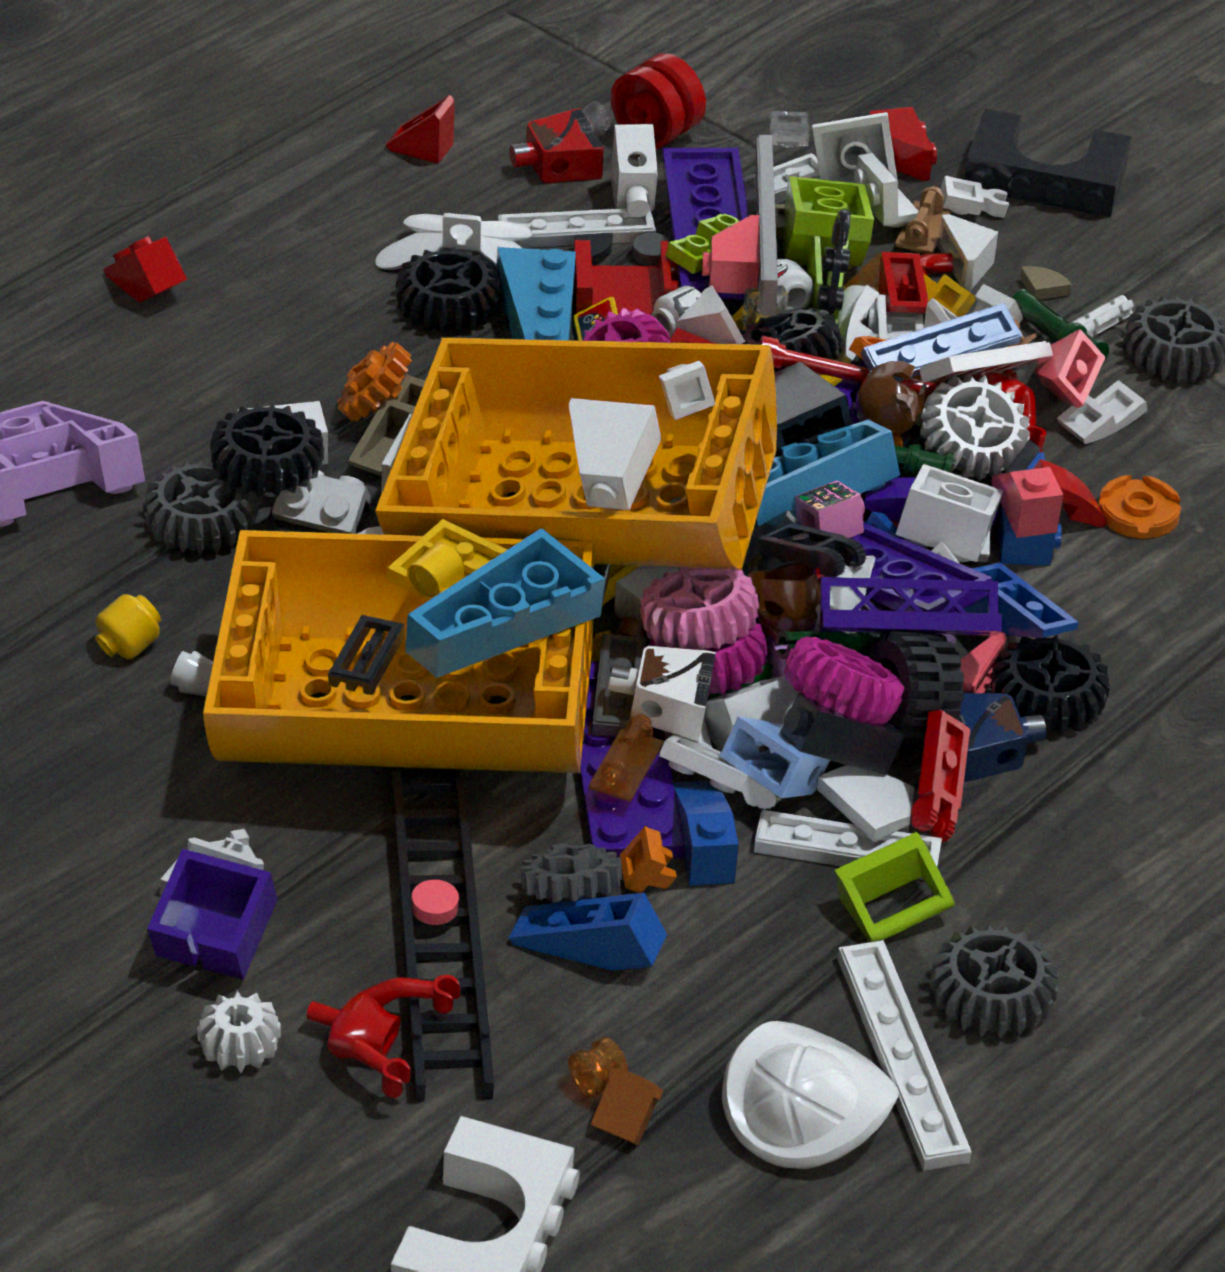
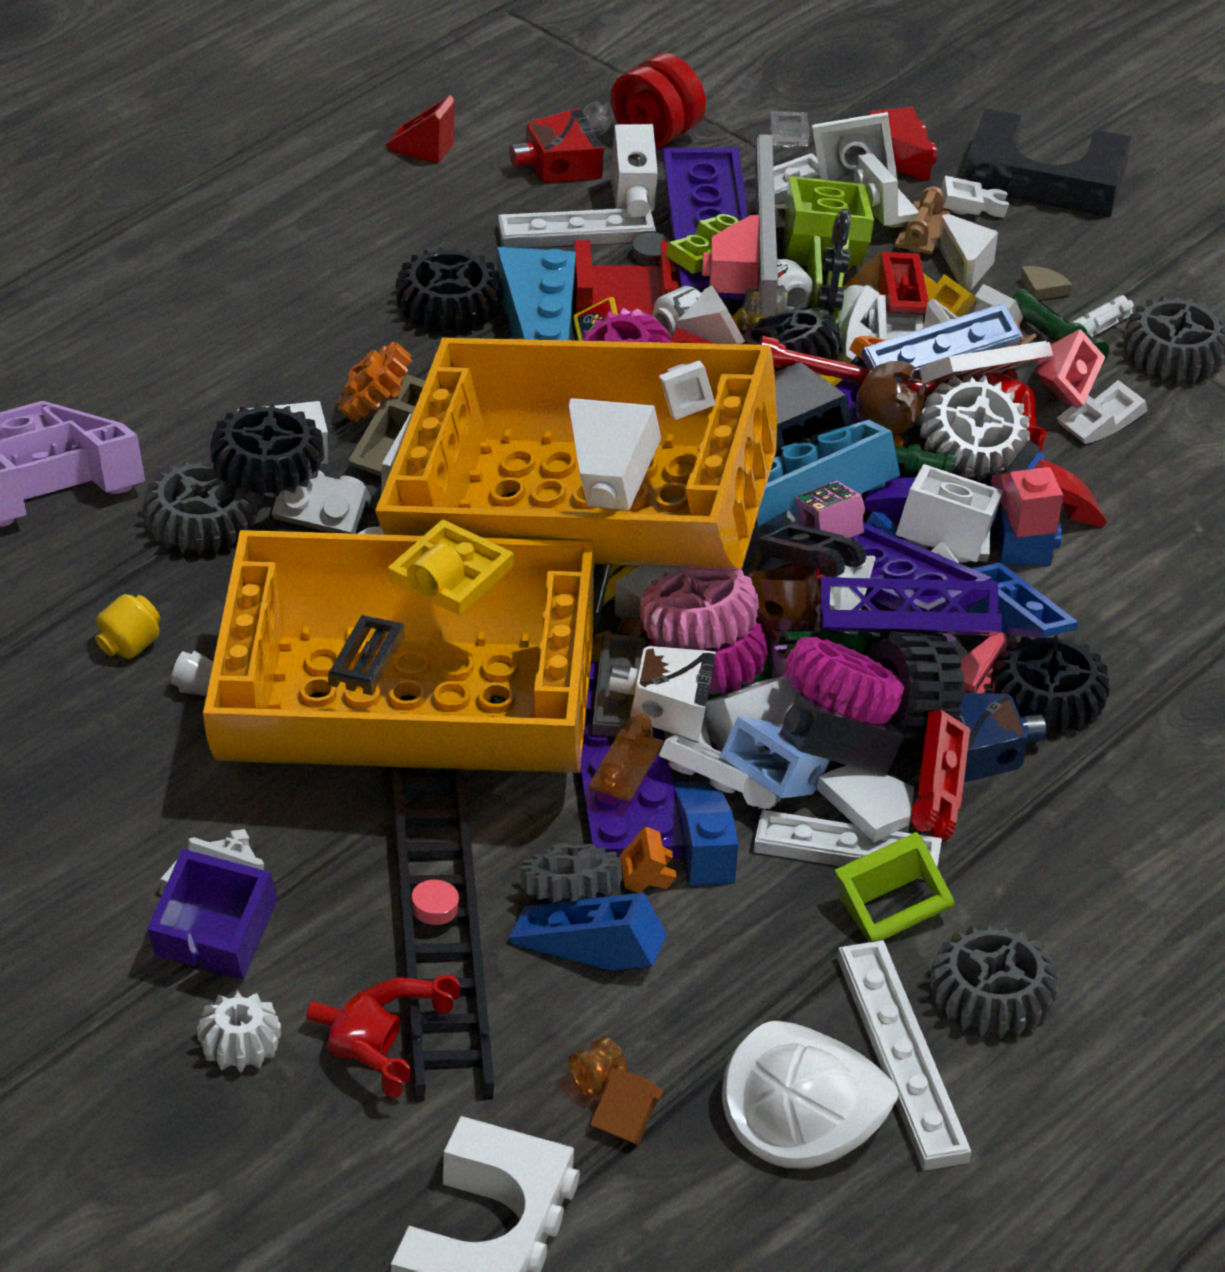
red slope [103,236,187,303] -> none
white piece [375,213,532,270] -> none
dark azure wedge [405,528,605,678] -> none
black tile [574,232,613,265] -> none
red arm [920,253,953,276] -> none
orange tile [1099,475,1181,539] -> none

